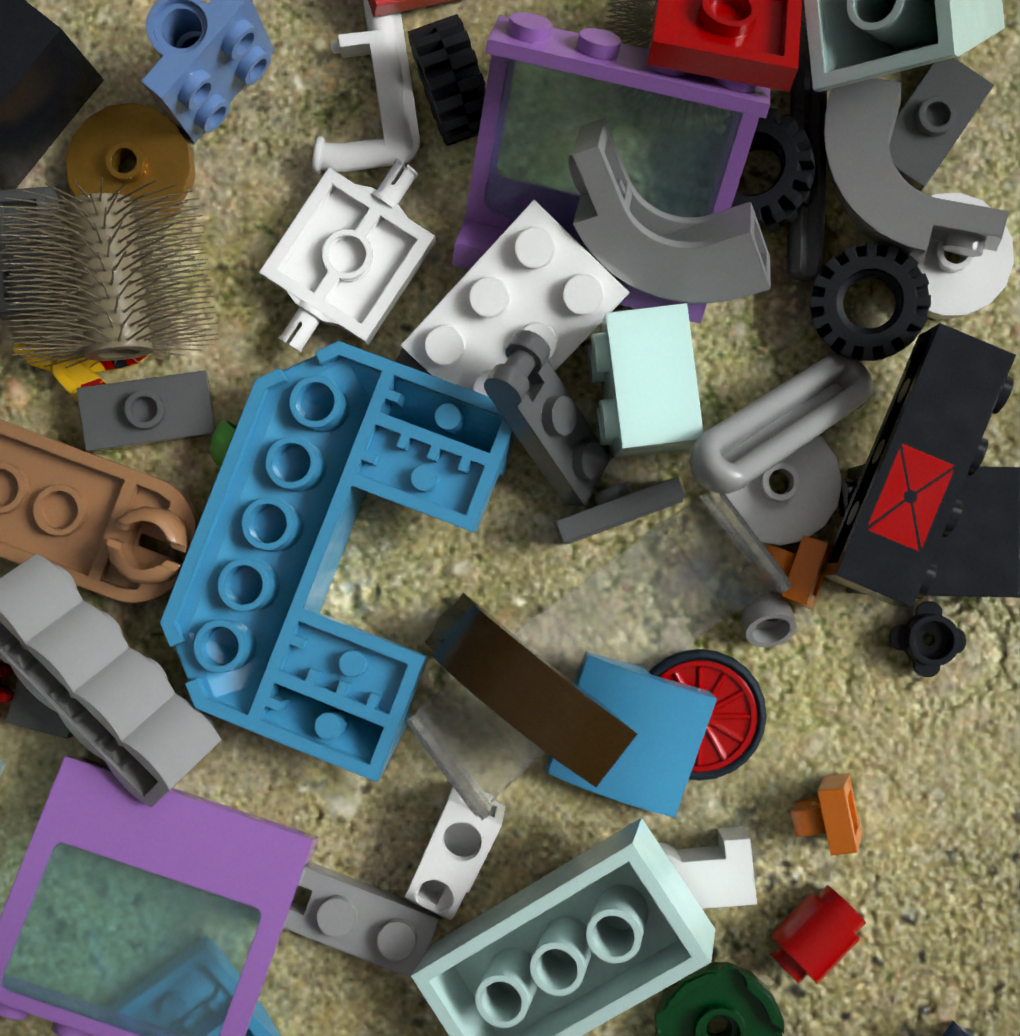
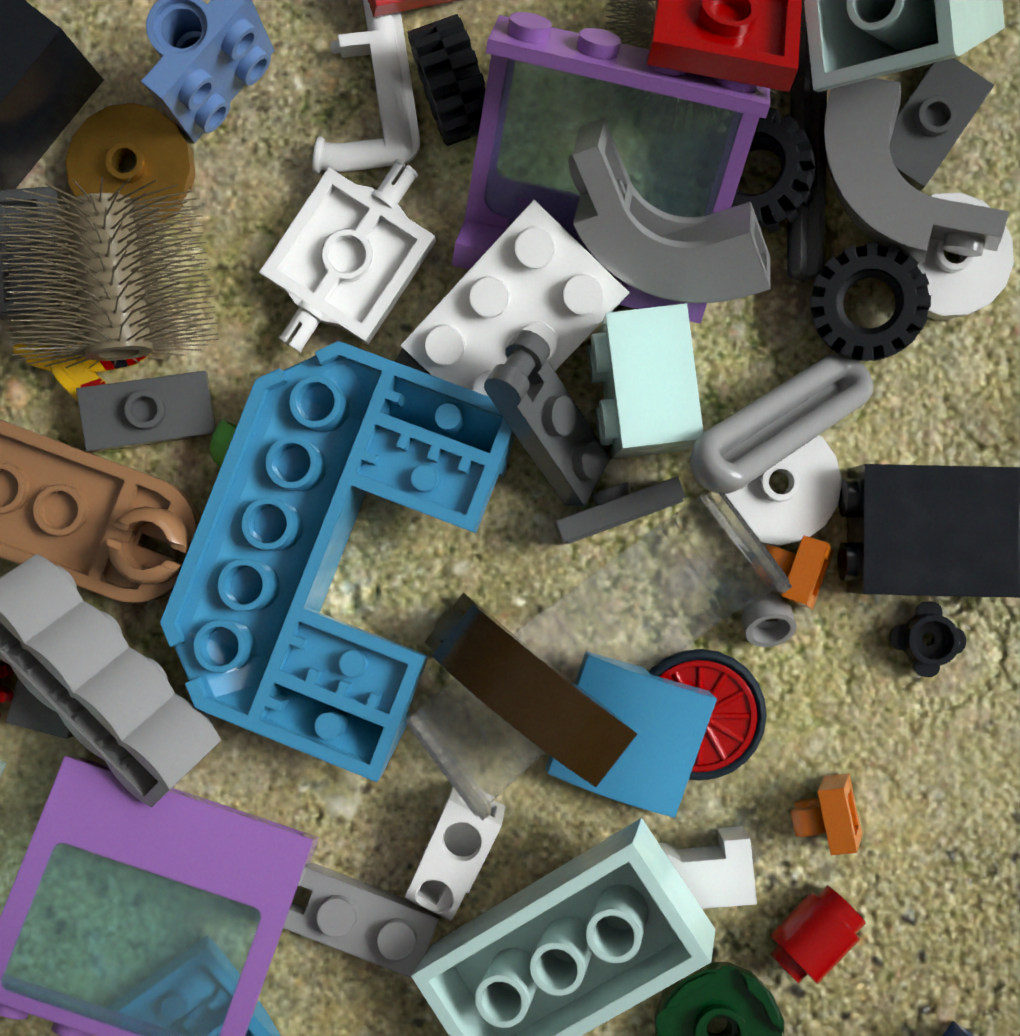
black brick [820,323,1016,607] -> none

